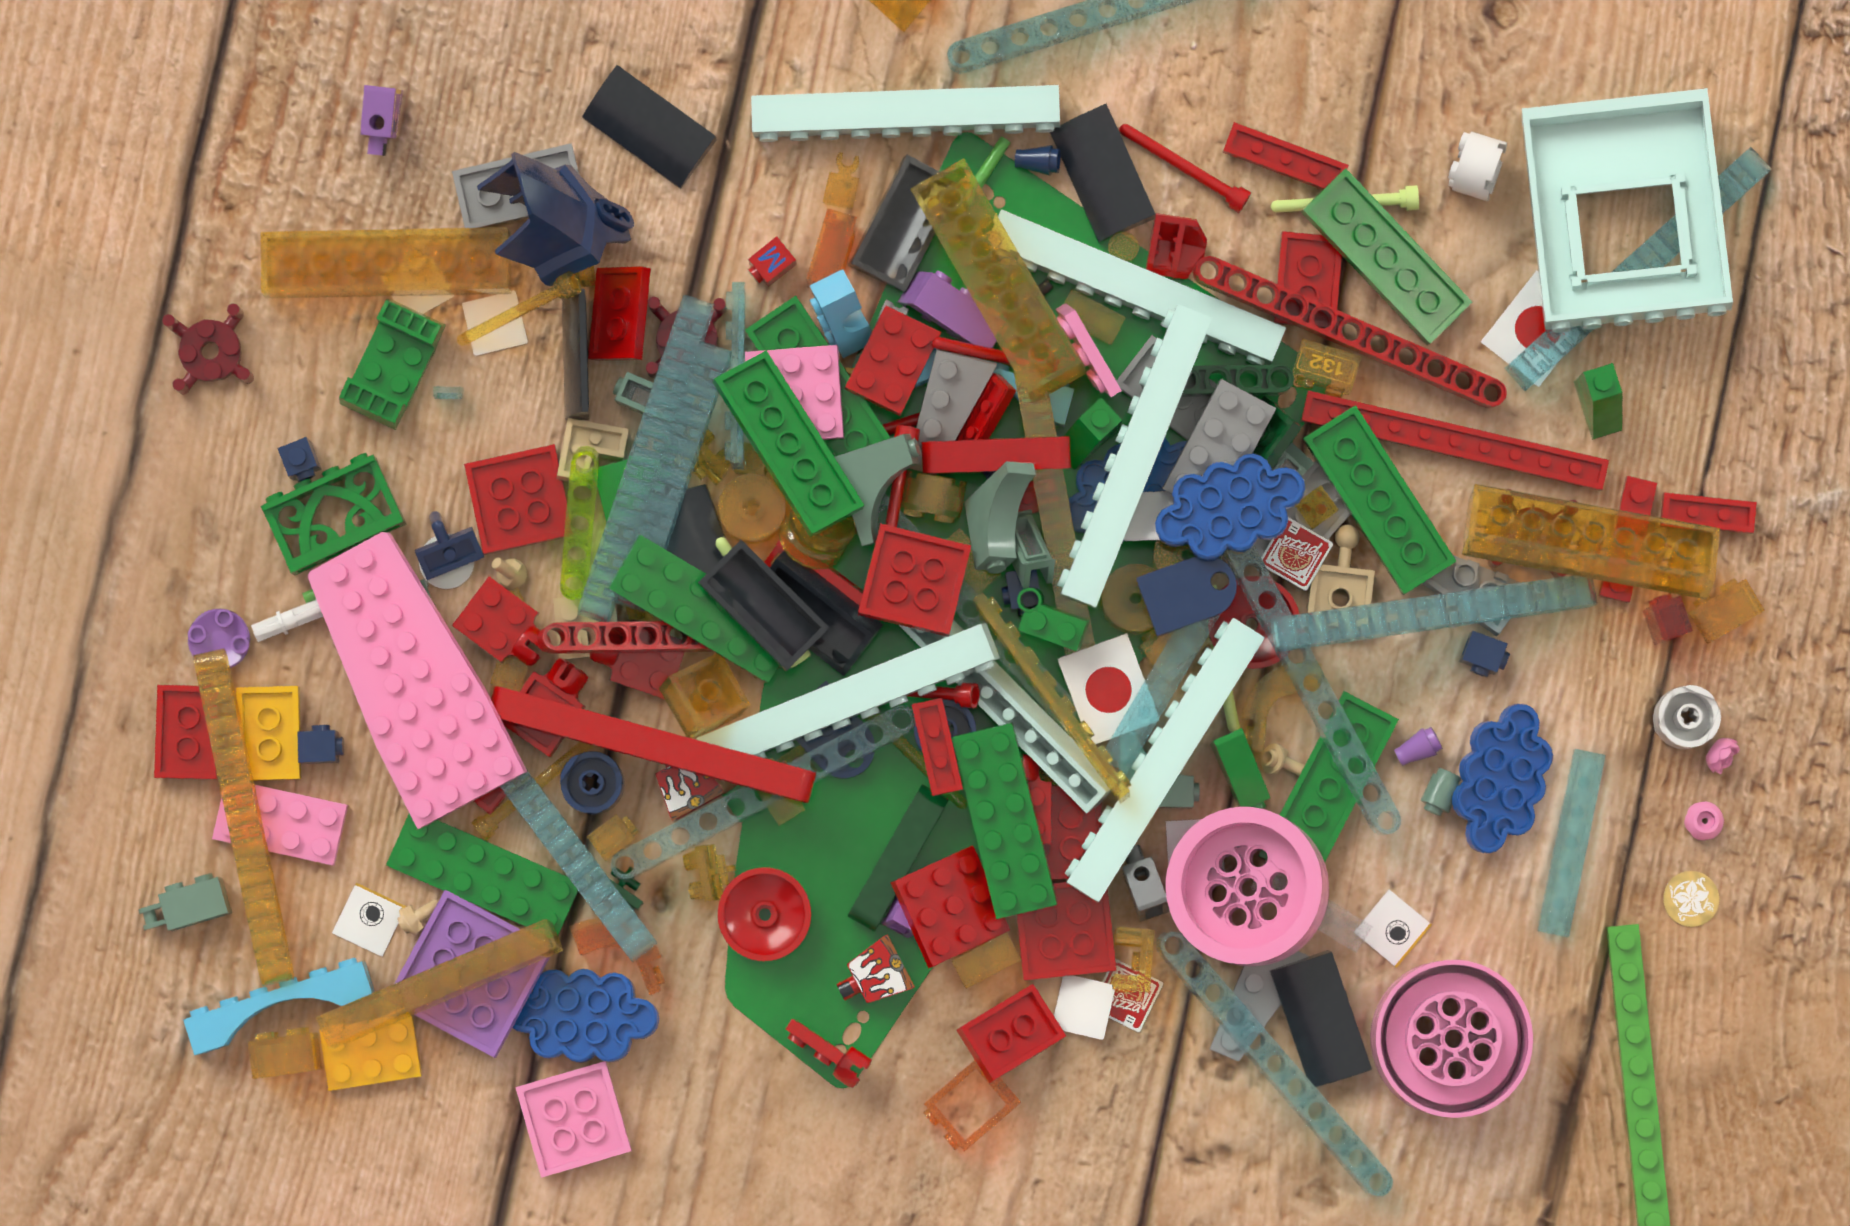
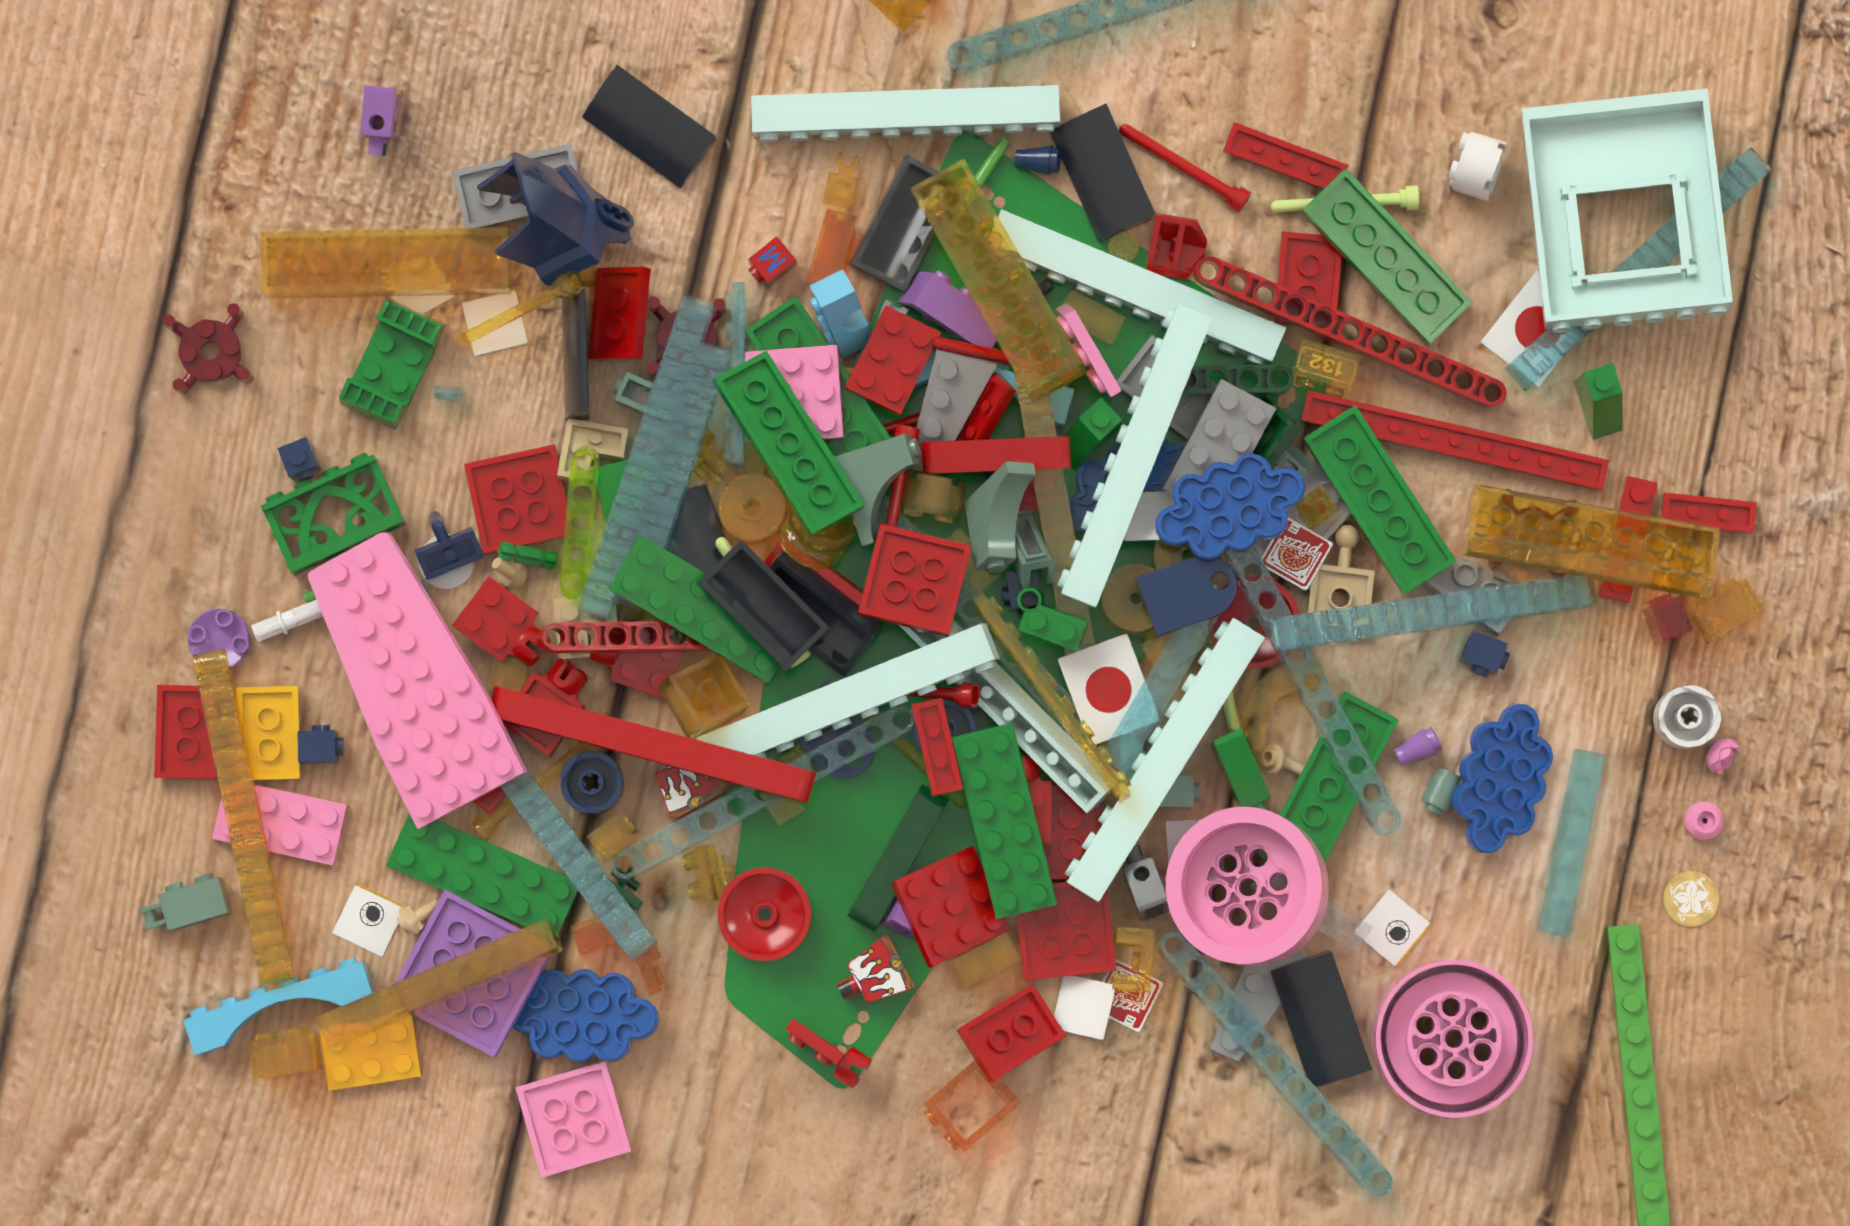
none -> green axle [497,542,558,570]

